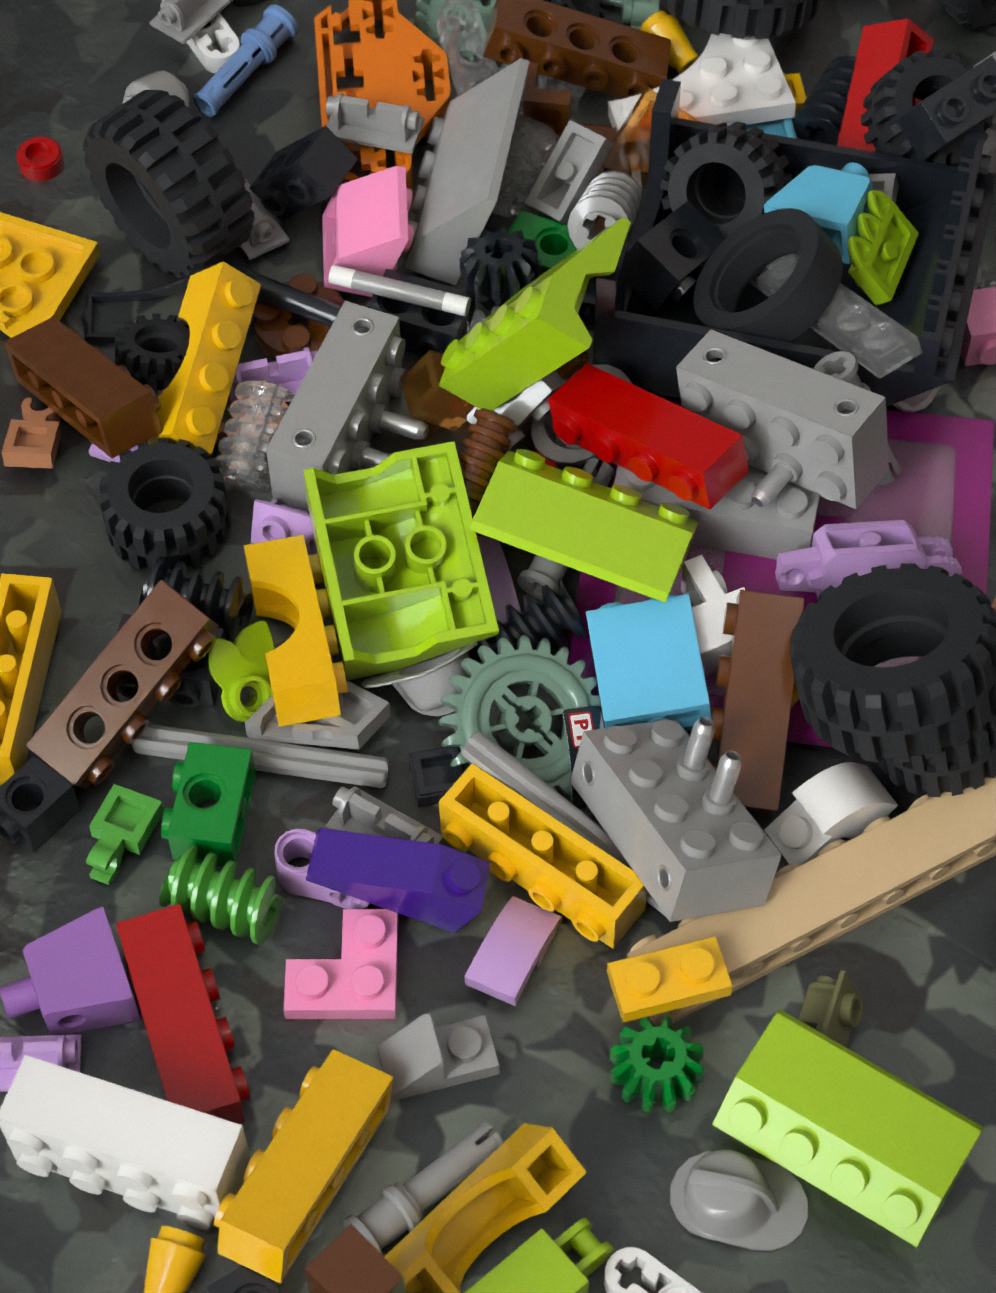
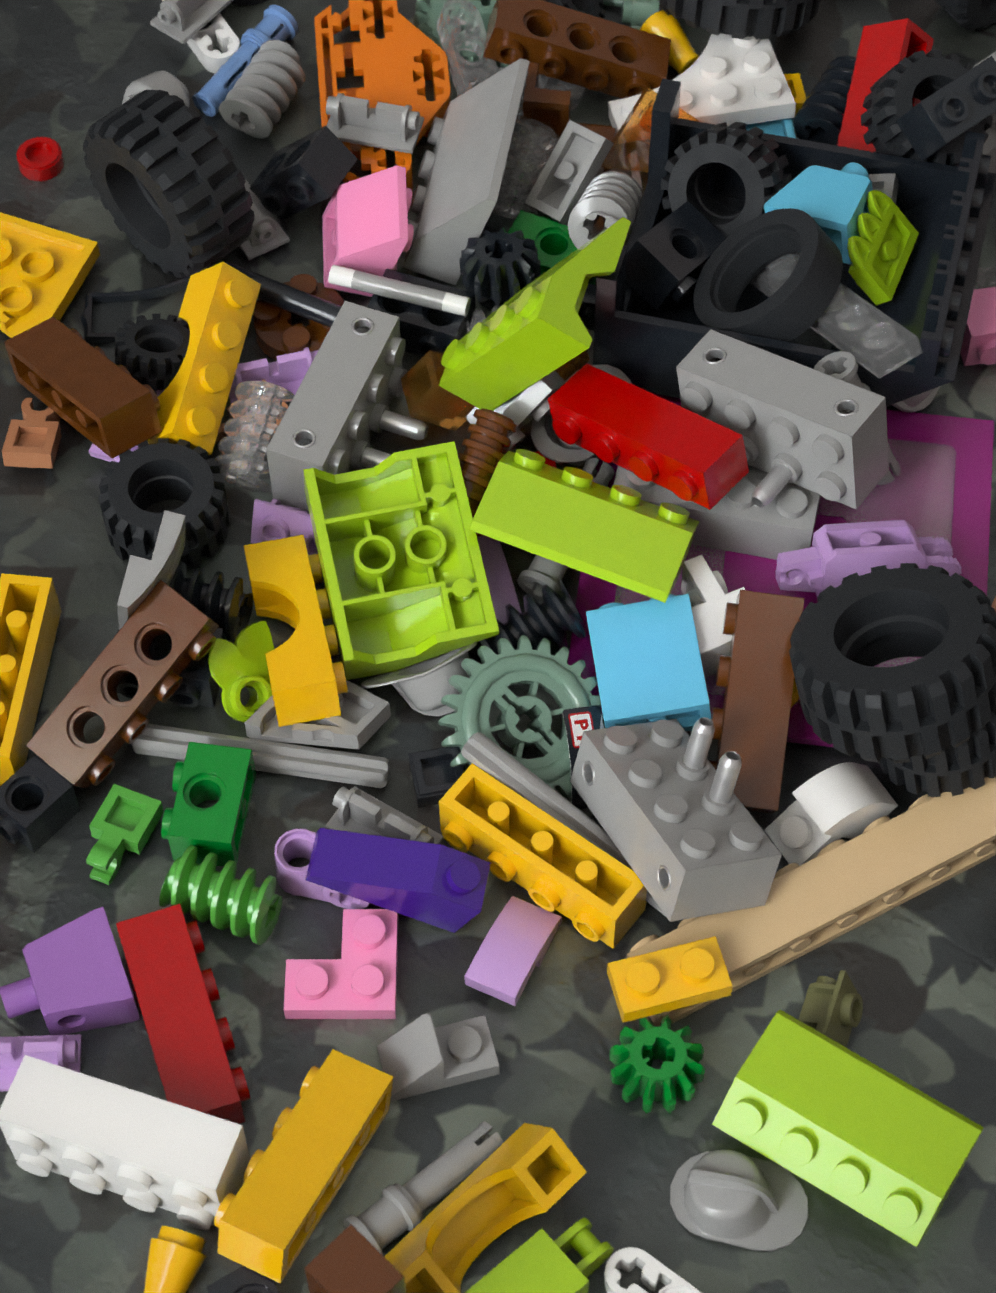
none -> light grey slope [117,510,185,630]
none -> light grey piece [218,40,306,138]

